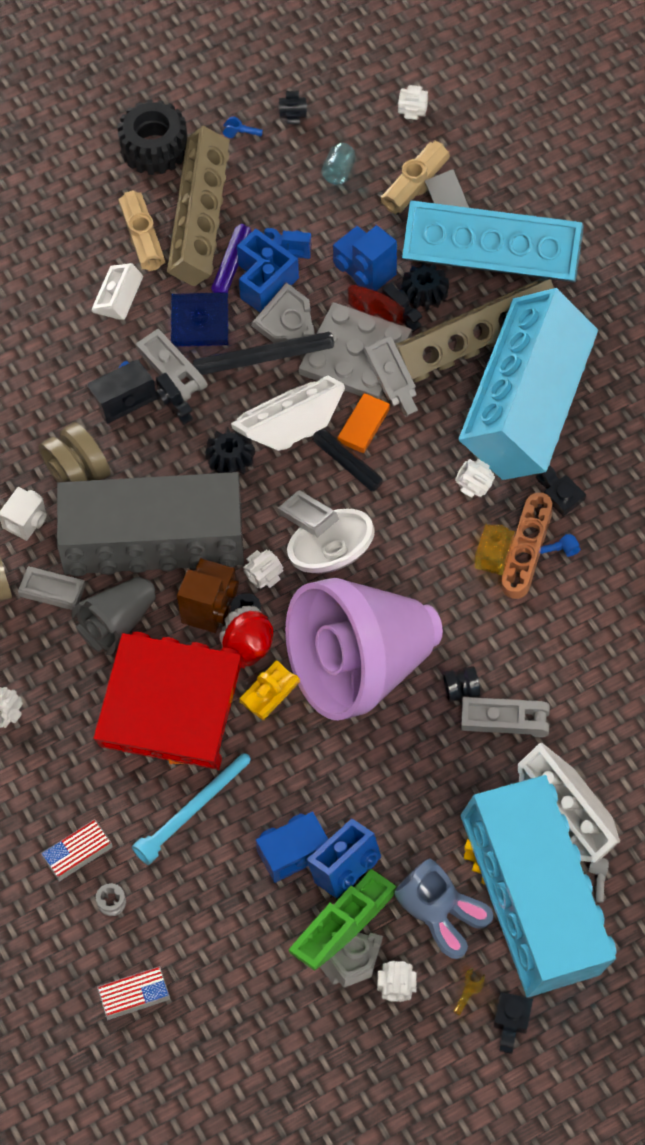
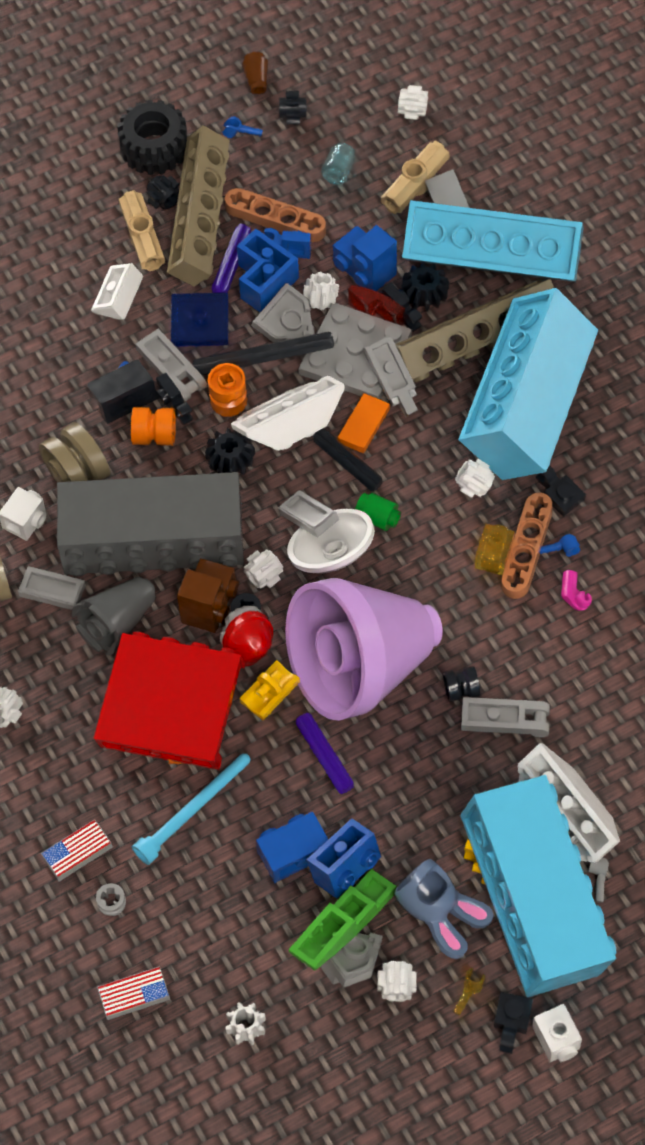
none -> orange wheel [131,407,176,446]
none -> black gear [146,175,179,210]
none -> orange wheel [208,363,247,417]
none -> nougat beam [224,188,326,242]
none -> white gear [225,1002,266,1045]
none -> reddish brown cone [242,52,268,95]
none -> dark purple axle [296,713,354,794]
none -> white gear [303,272,339,310]
none -> green brick [355,493,401,531]
none -> white brick [532,1004,582,1062]
none -> dark pink arm [561,570,592,611]

